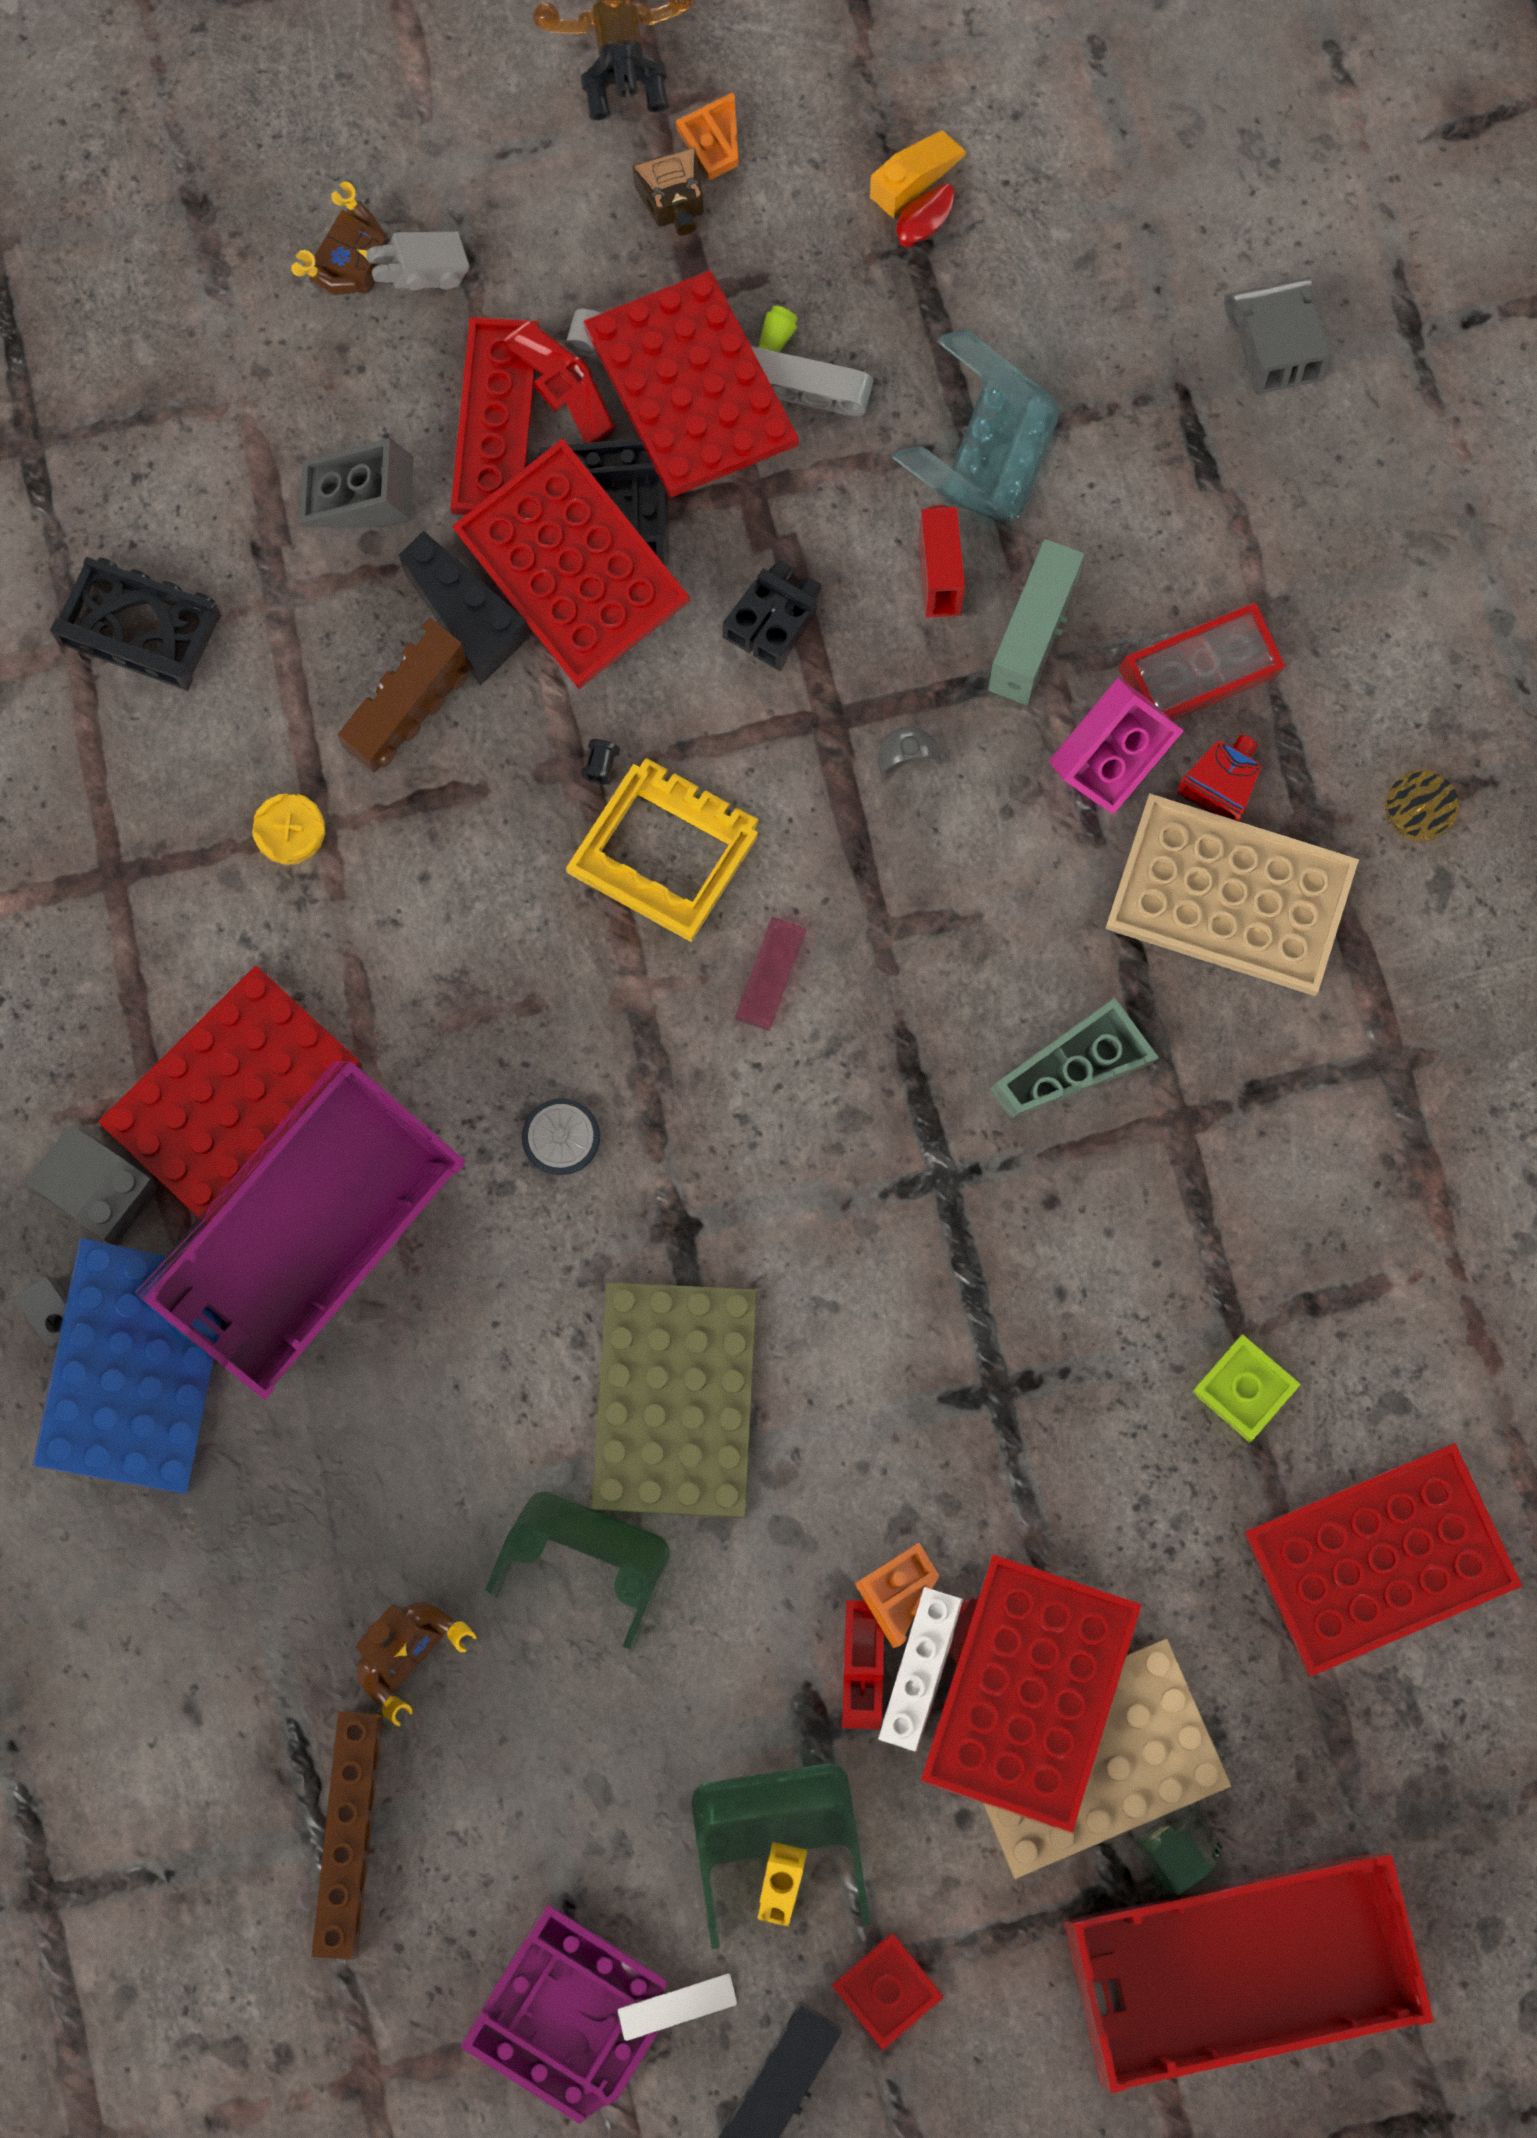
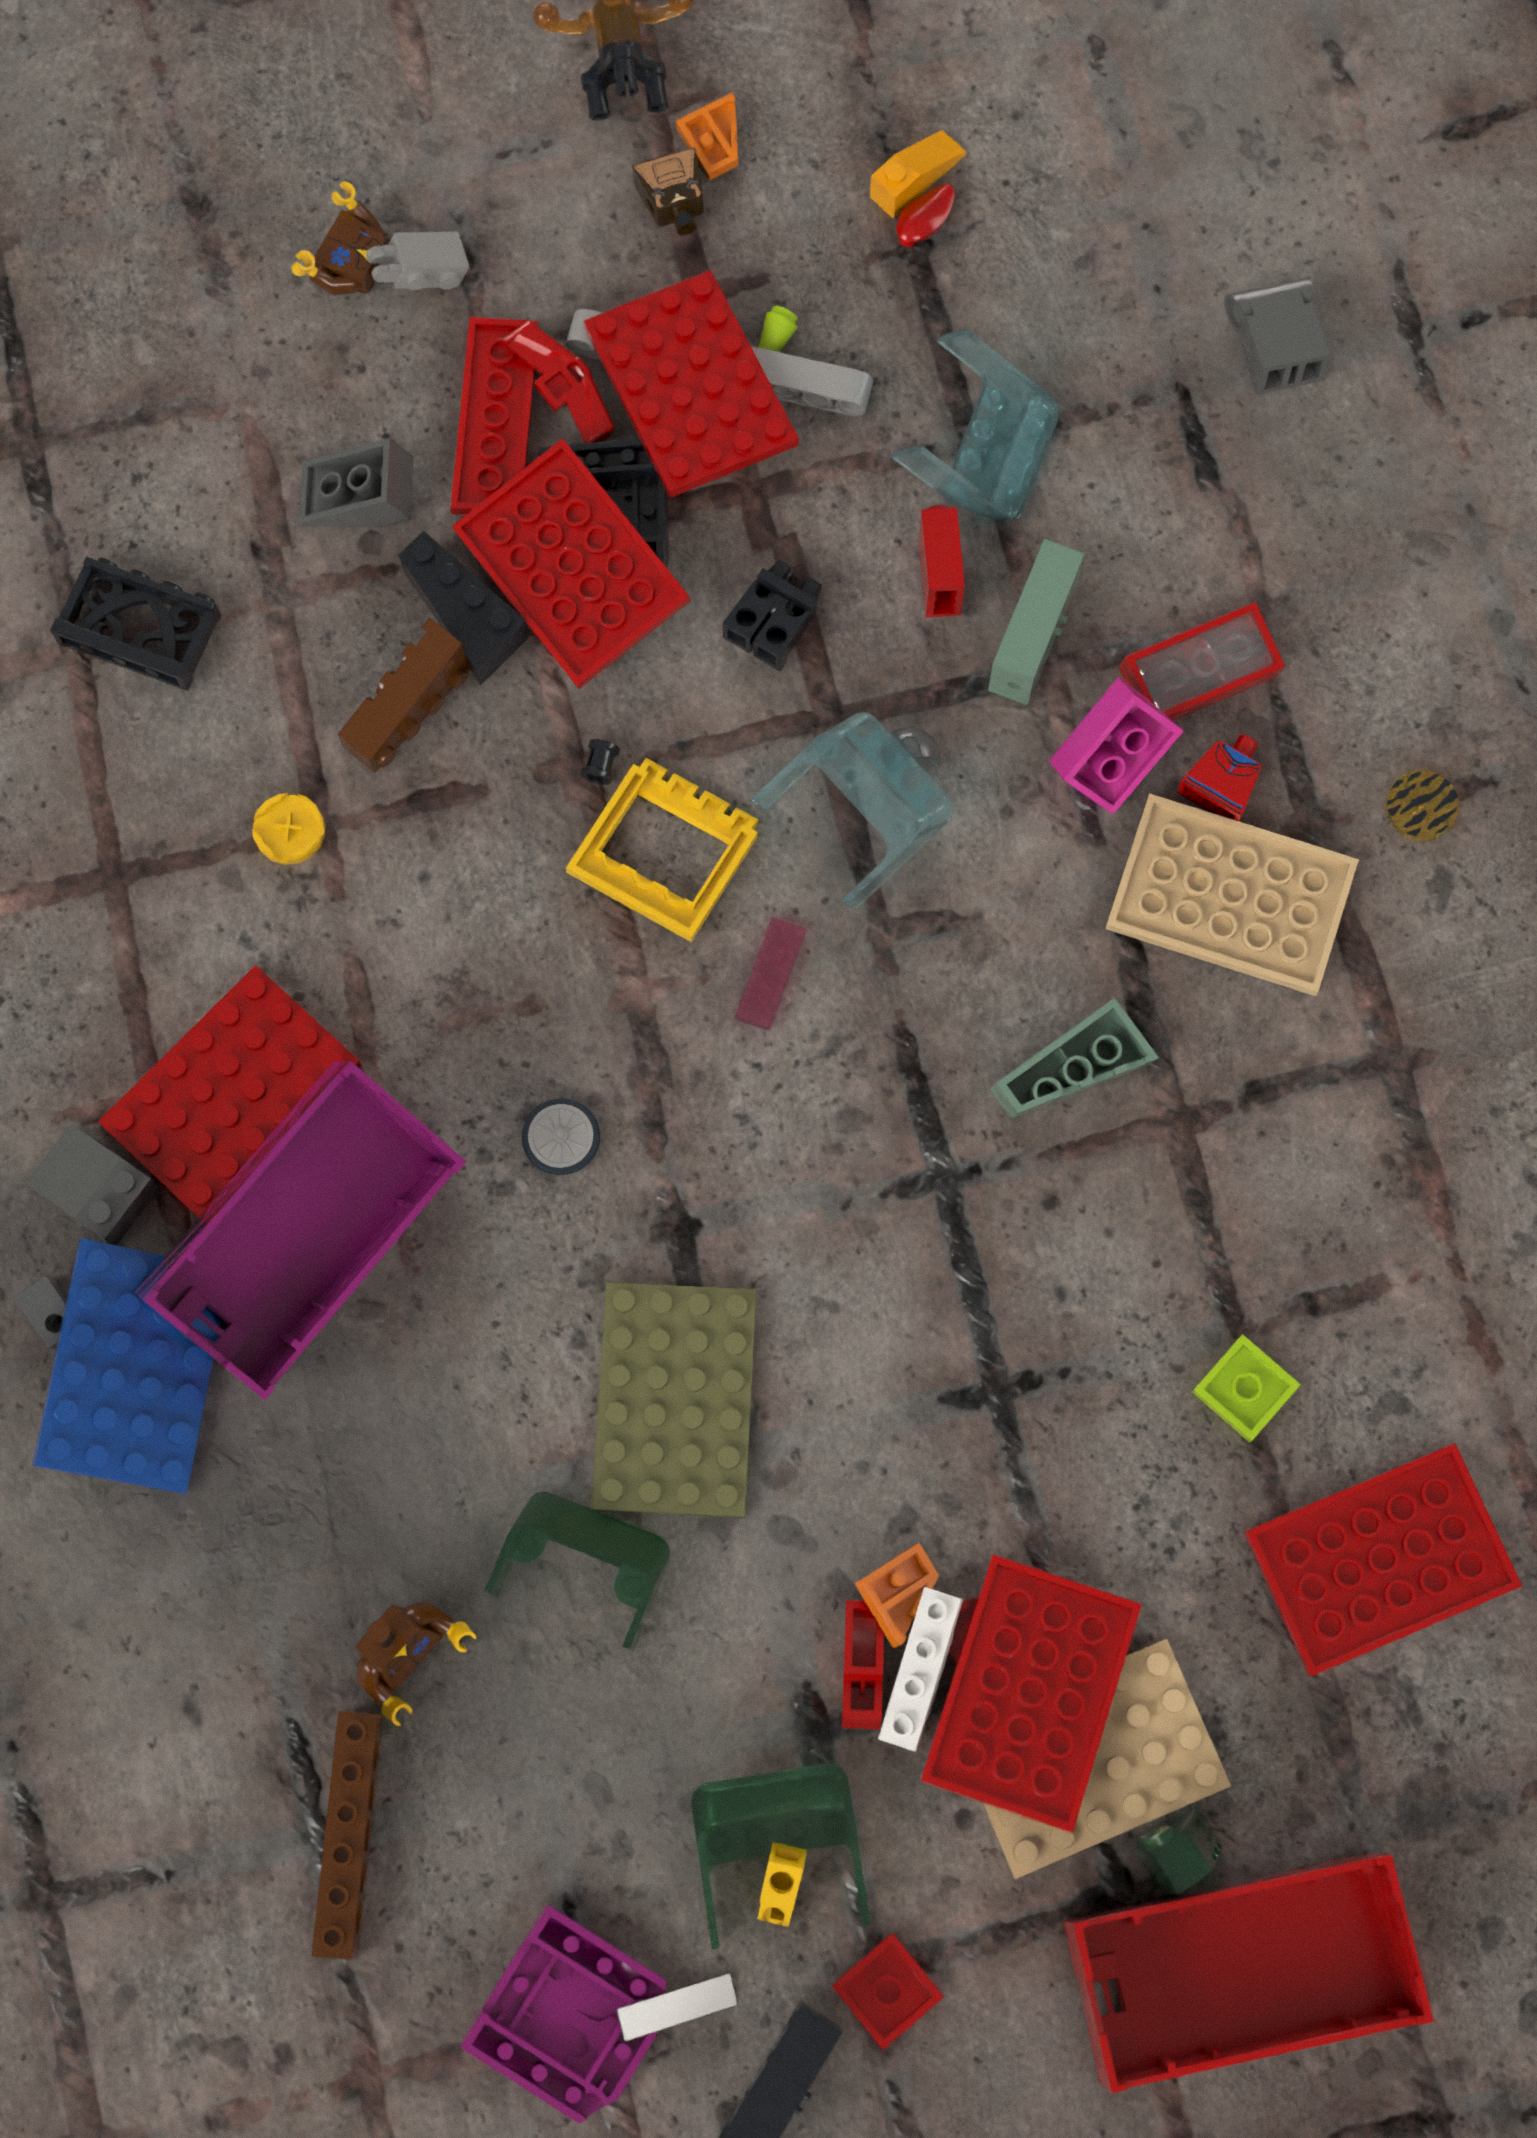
none -> clear light blue windscreen [751,712,954,910]

